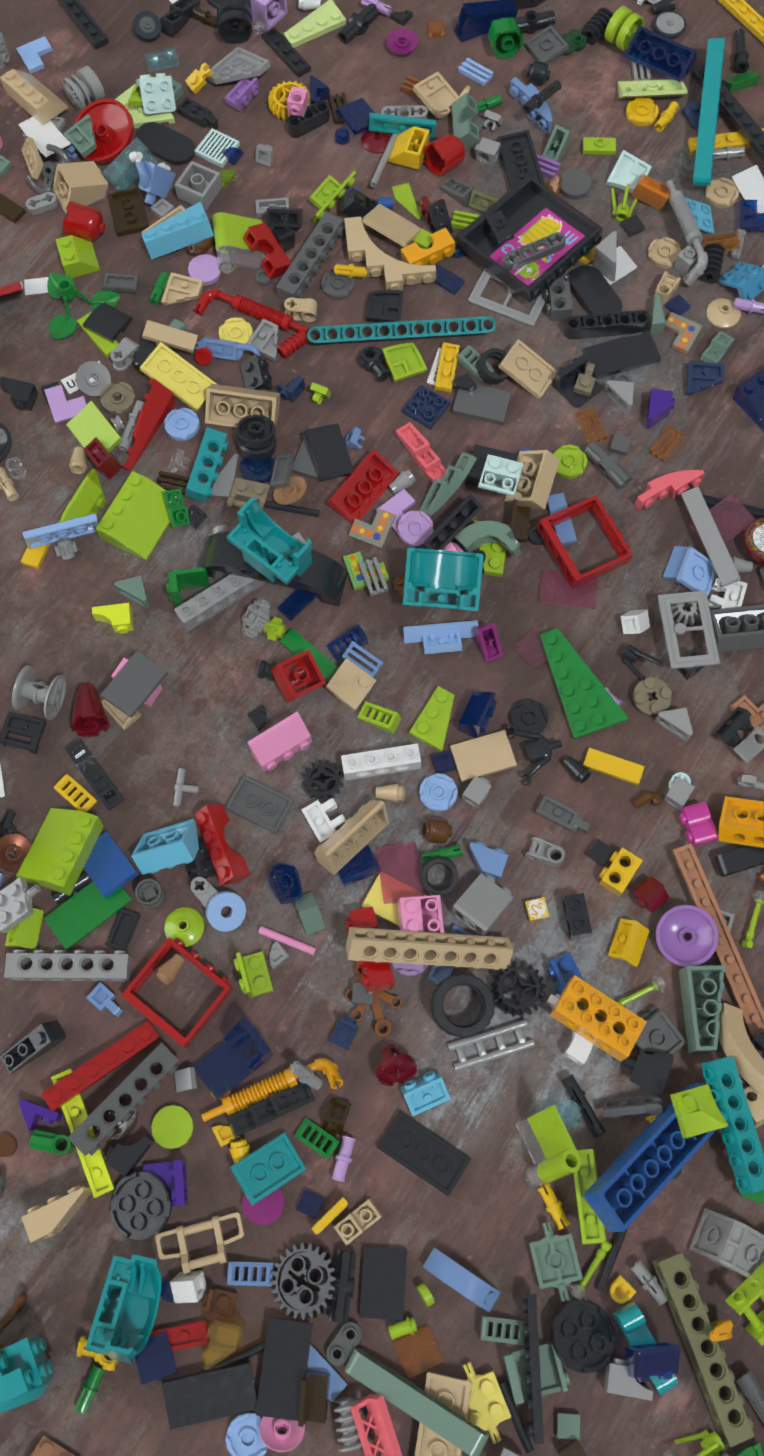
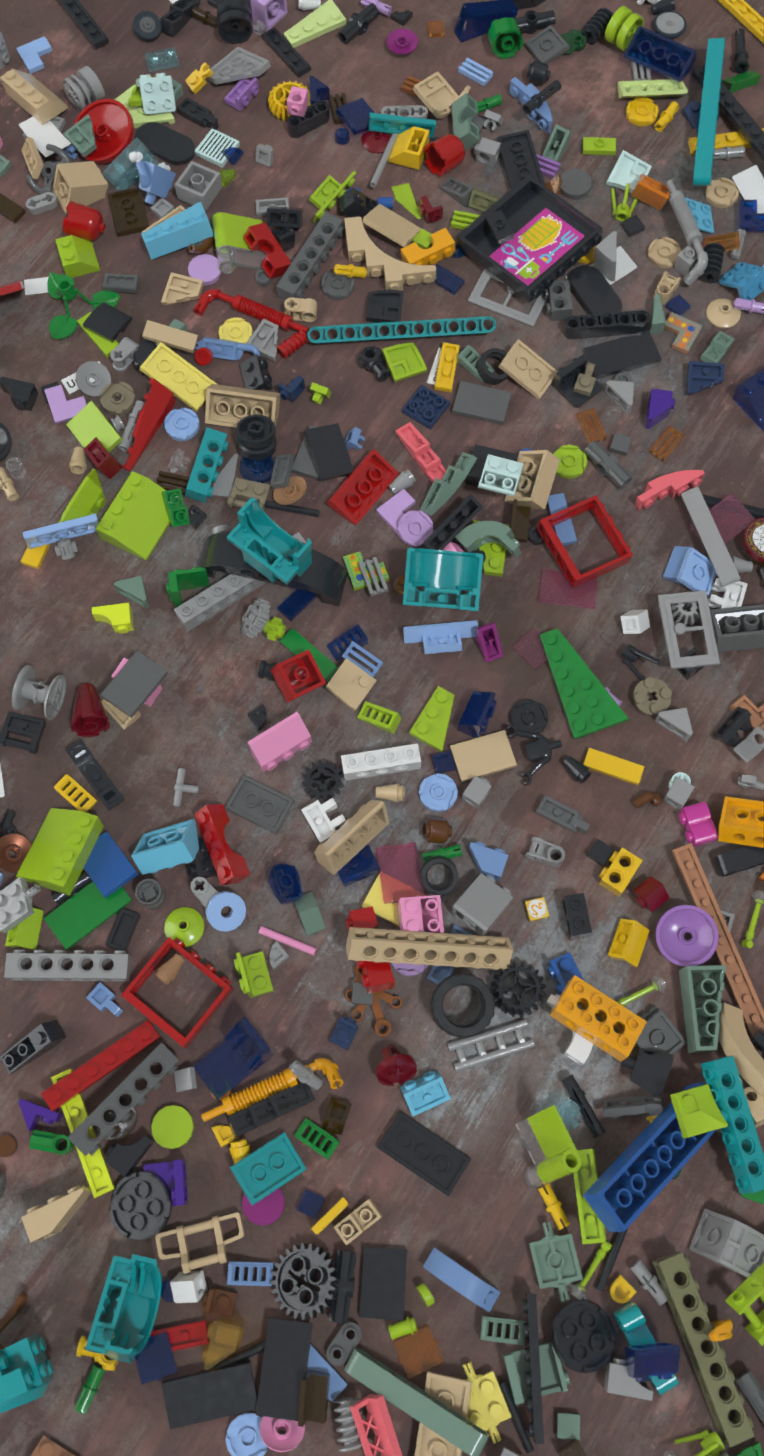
green axle [148,272,170,306] -> none
lavender pin [331,1136,356,1182] -> none
nougat tile [348,508,396,549] -> none
black plate [427,199,453,234] -> none
black tile [452,373,477,391] -> none
dark grey beam [503,232,566,271] -> none

